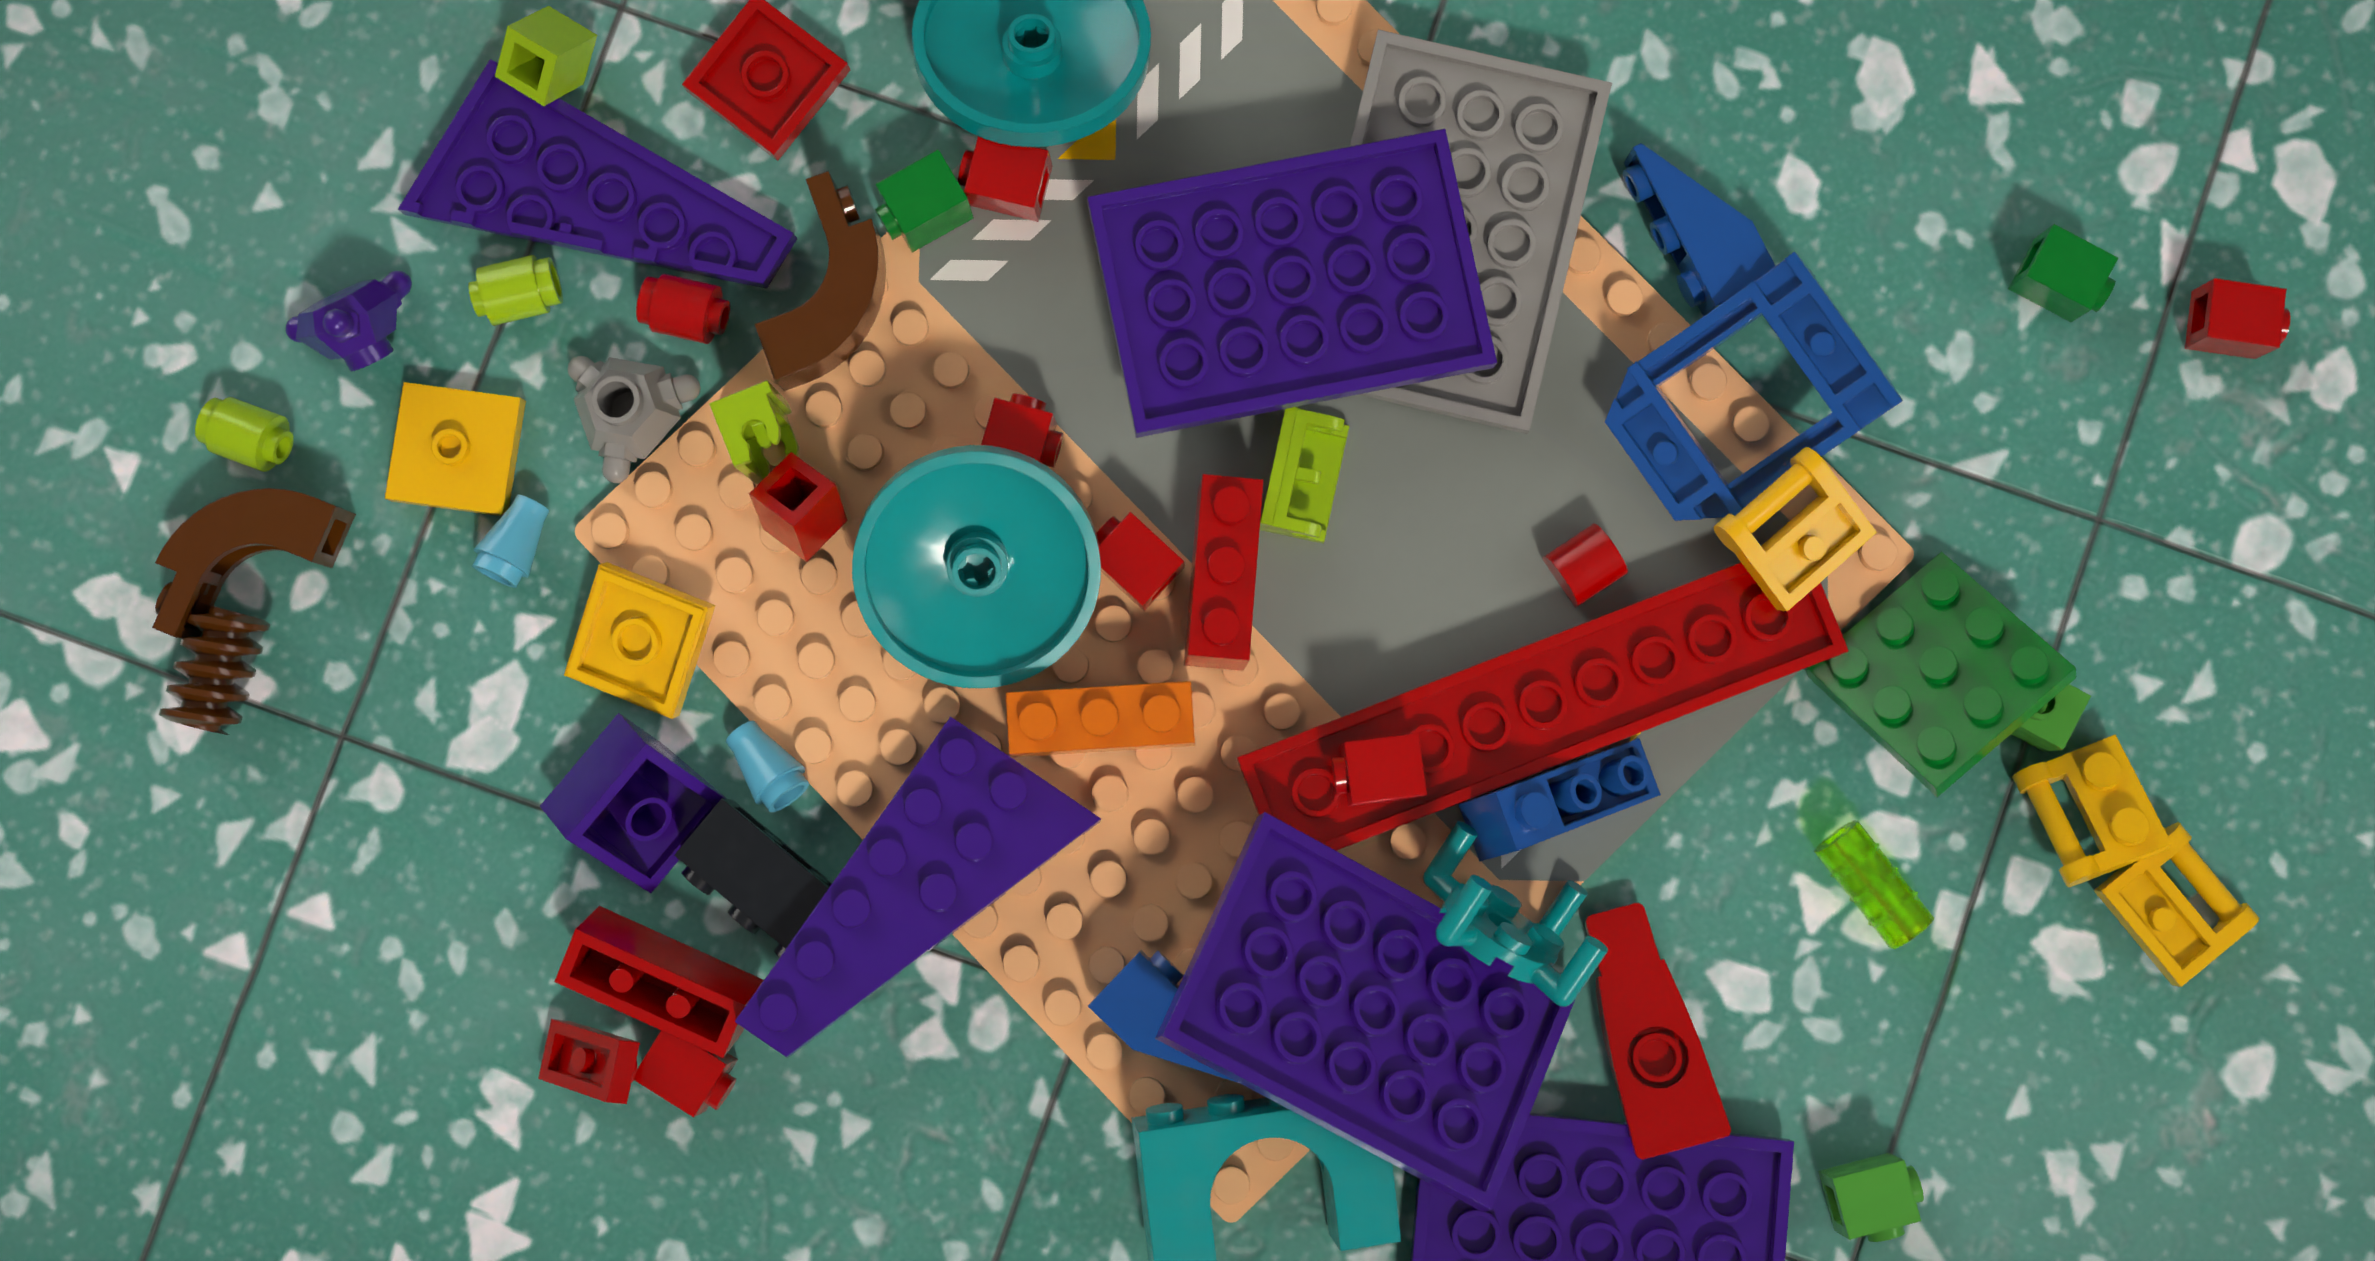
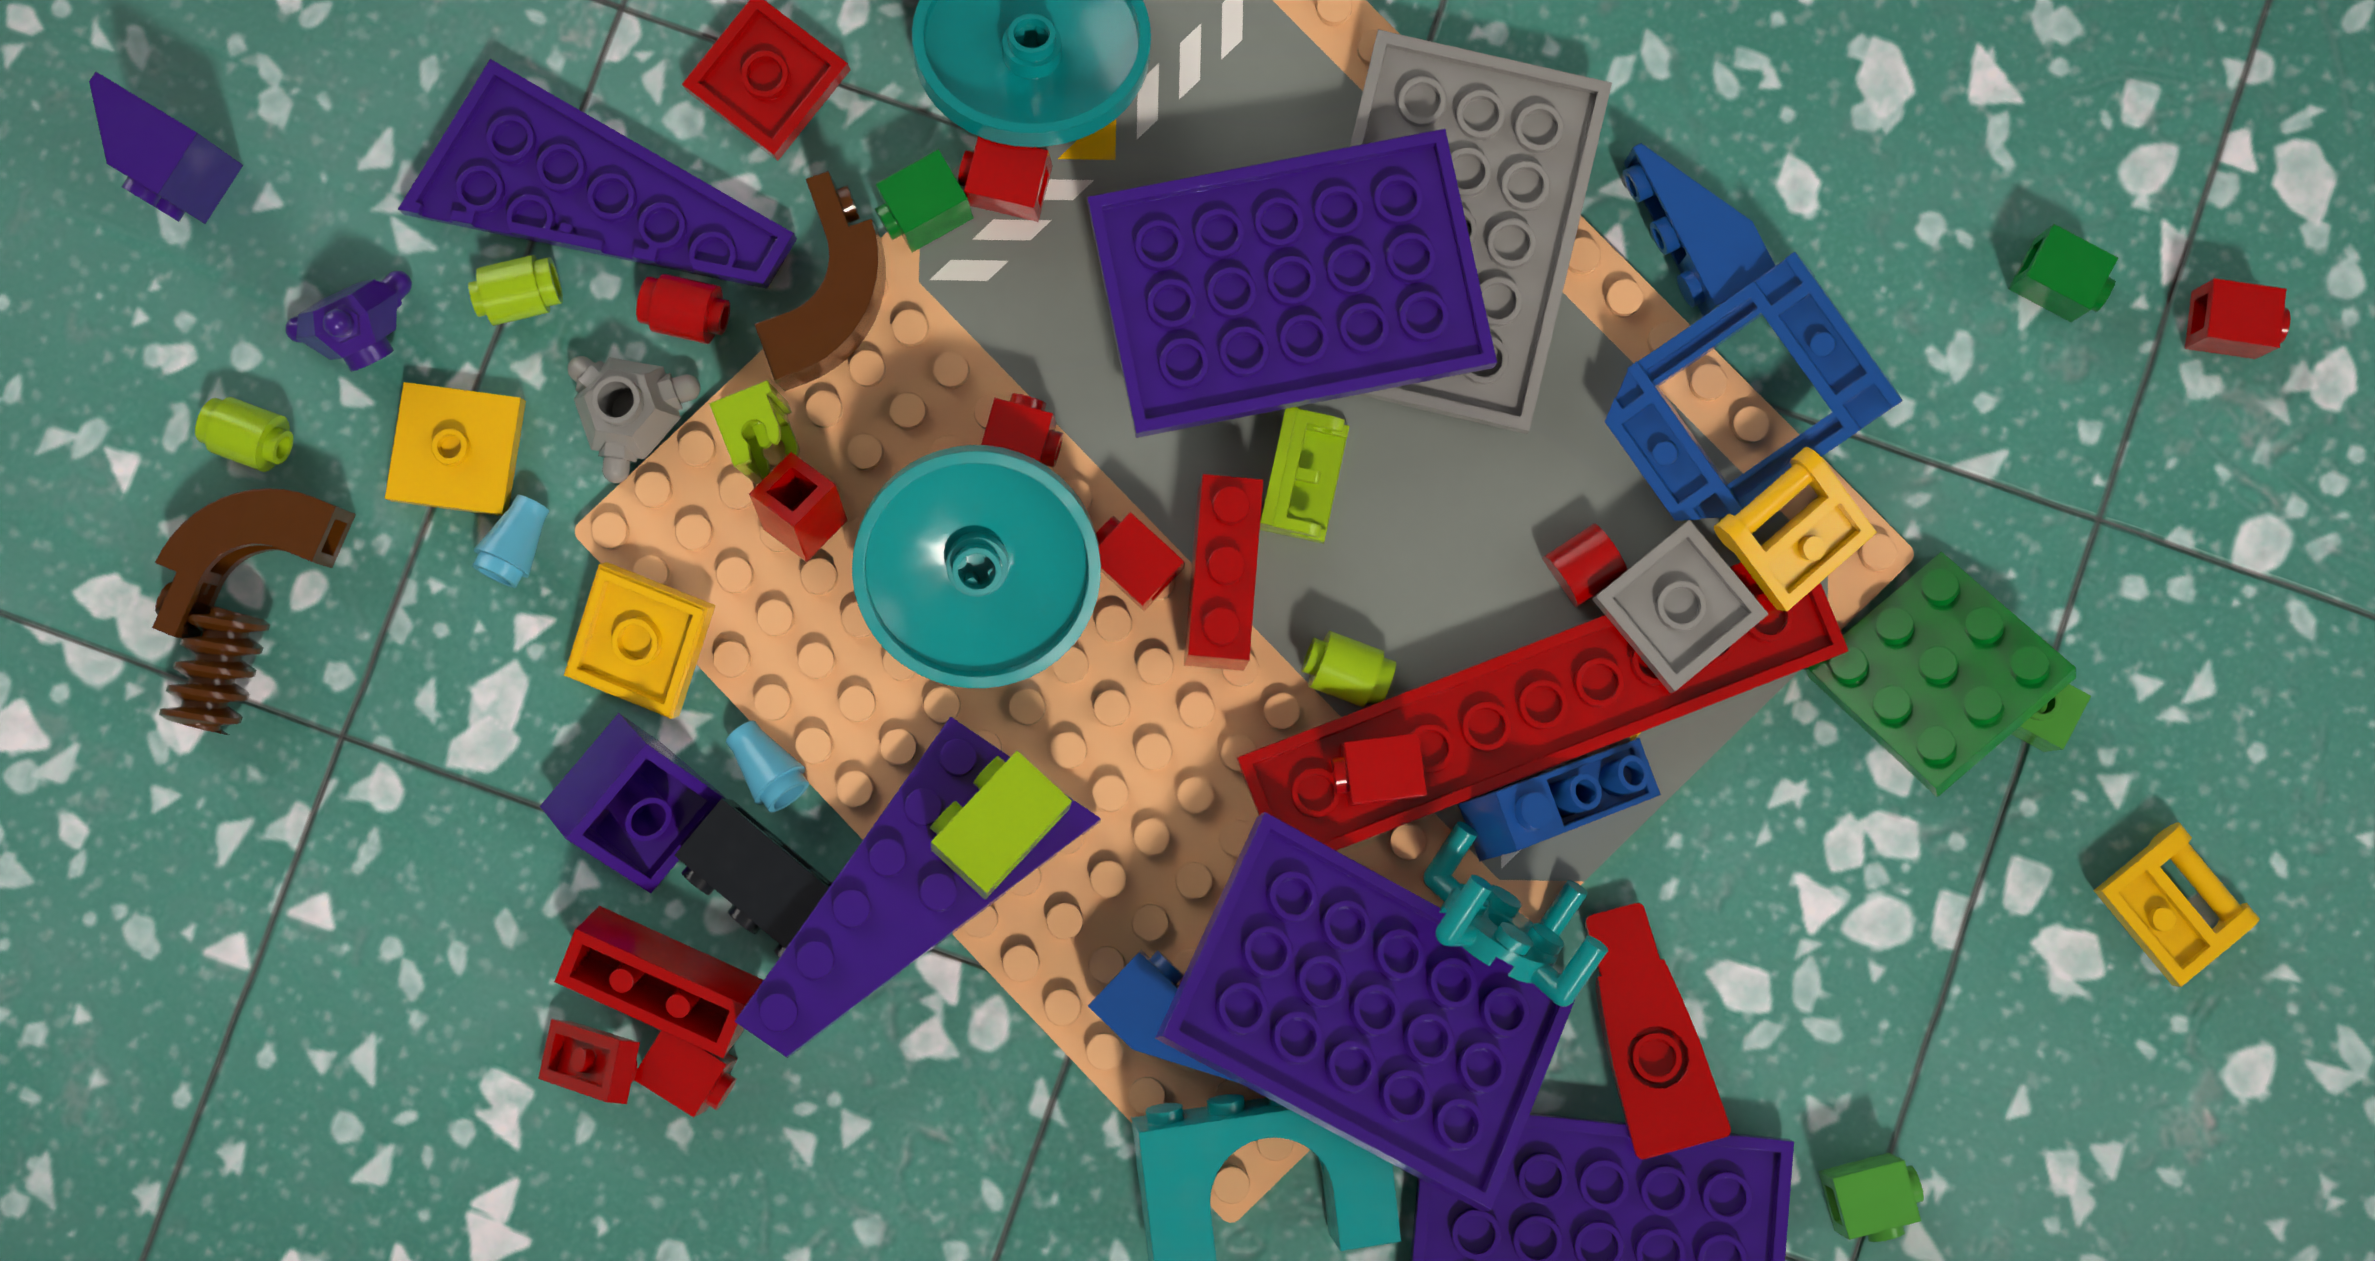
lime brick [495,6,597,106] -> none
orange brick [1006,681,1195,757] -> none
clear neon green axle [1814,820,1934,949] -> none
yellow plate [2012,734,2172,887] -> none
none -> dark purple slope [89,72,243,224]
none -> lime brick [930,751,1072,900]
none -> lime brick [1301,630,1396,707]
none -> light grey tile [1592,520,1768,693]

